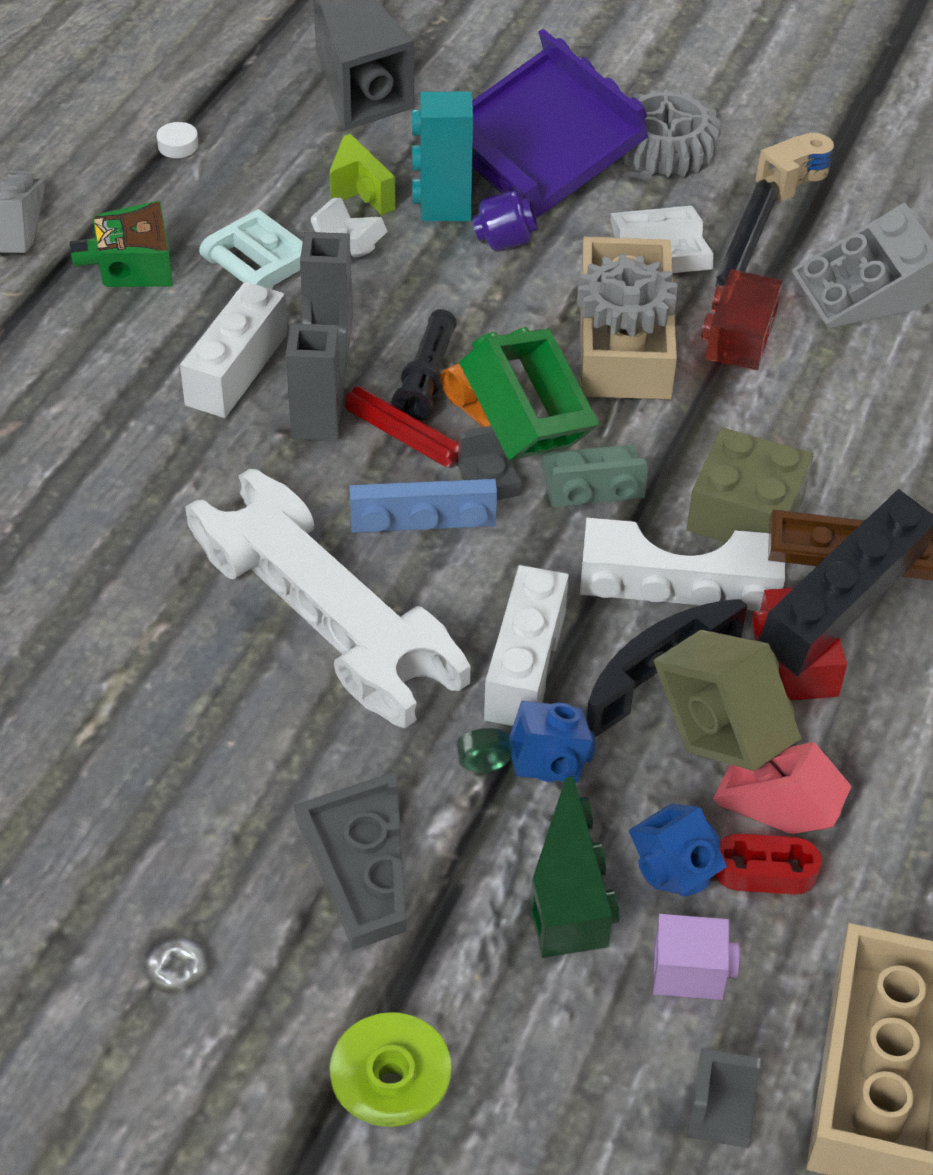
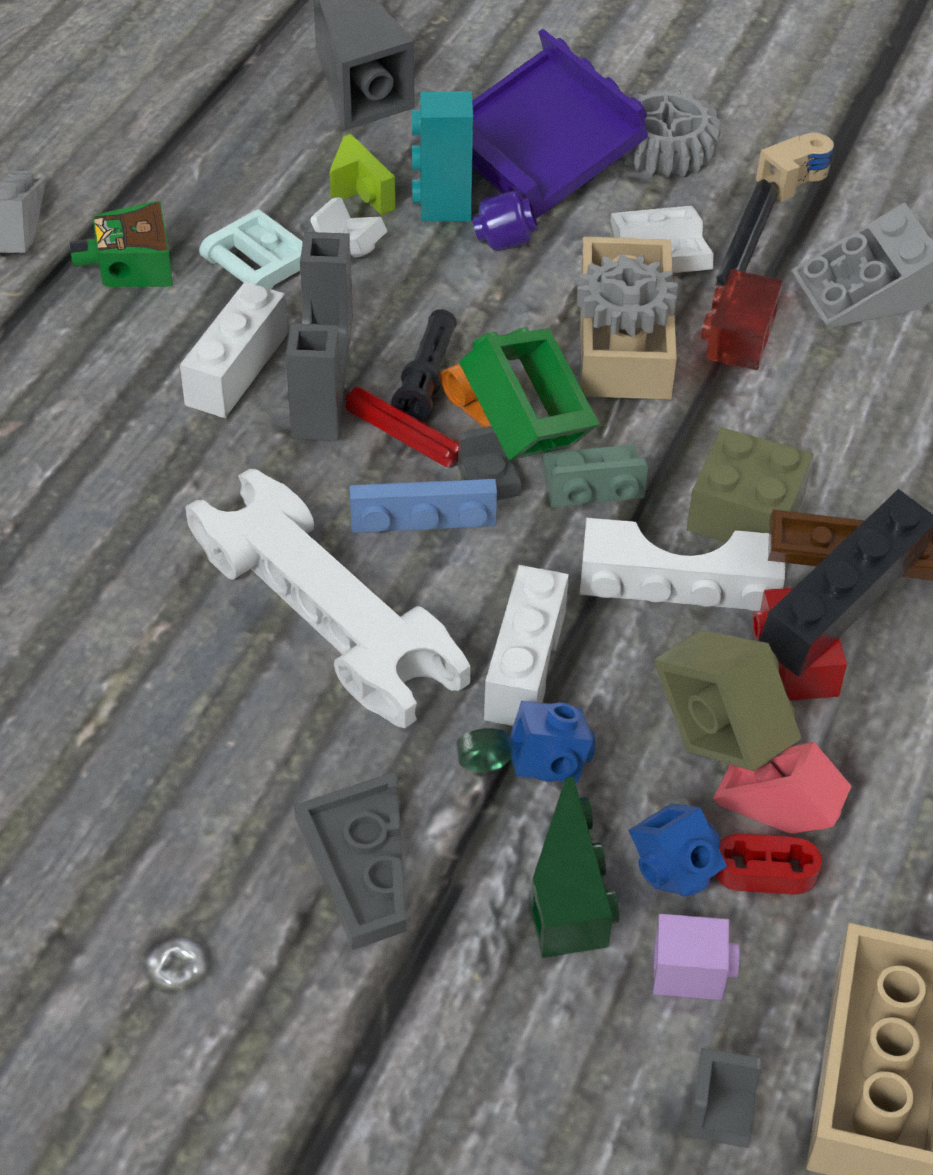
white tile [157,122,198,159] -> none
lime dish [330,1012,452,1127] -> none
black slope [586,599,747,738] -> none

